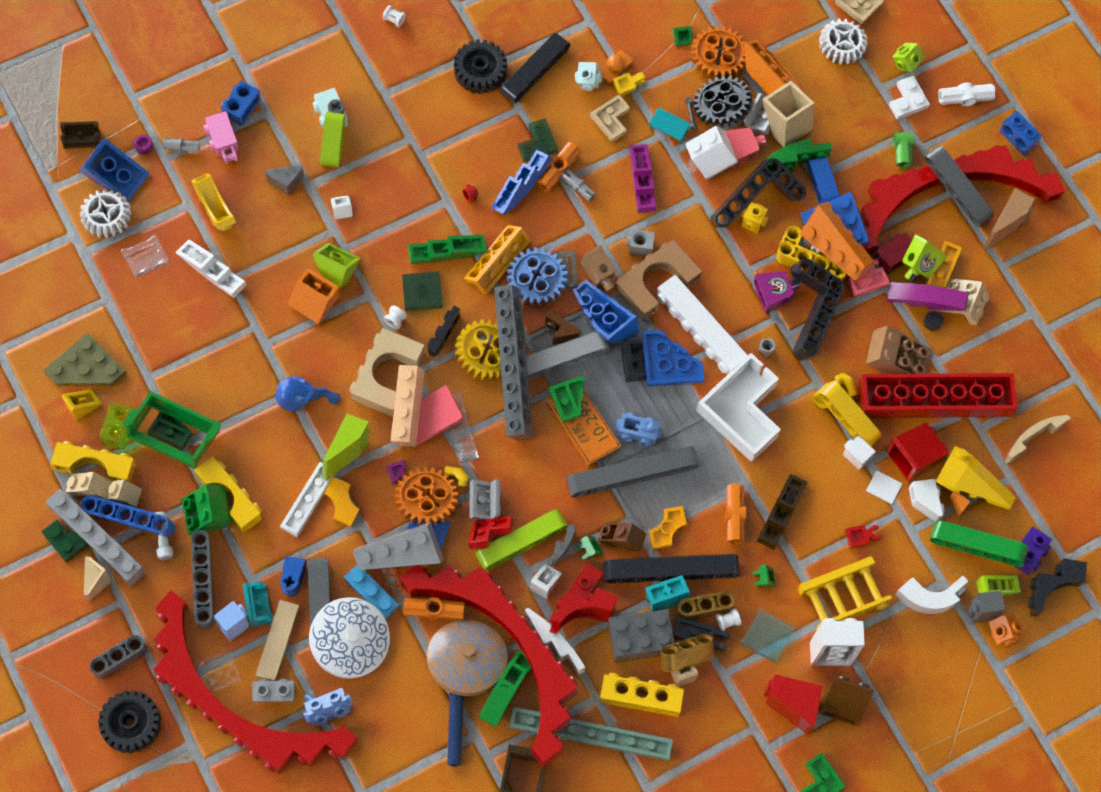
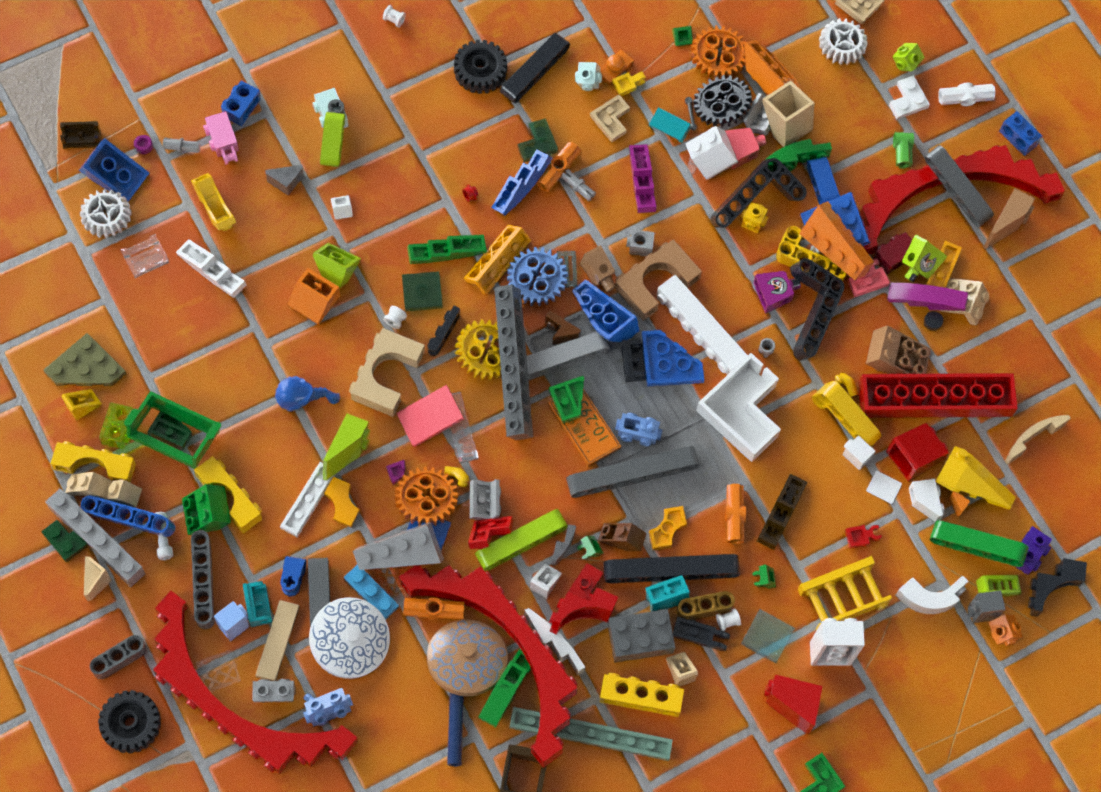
light nougat brick [390,365,425,447] -> none
pearl gold beam [661,634,714,672] -> none
reddish brown slope [819,676,874,726] -> none

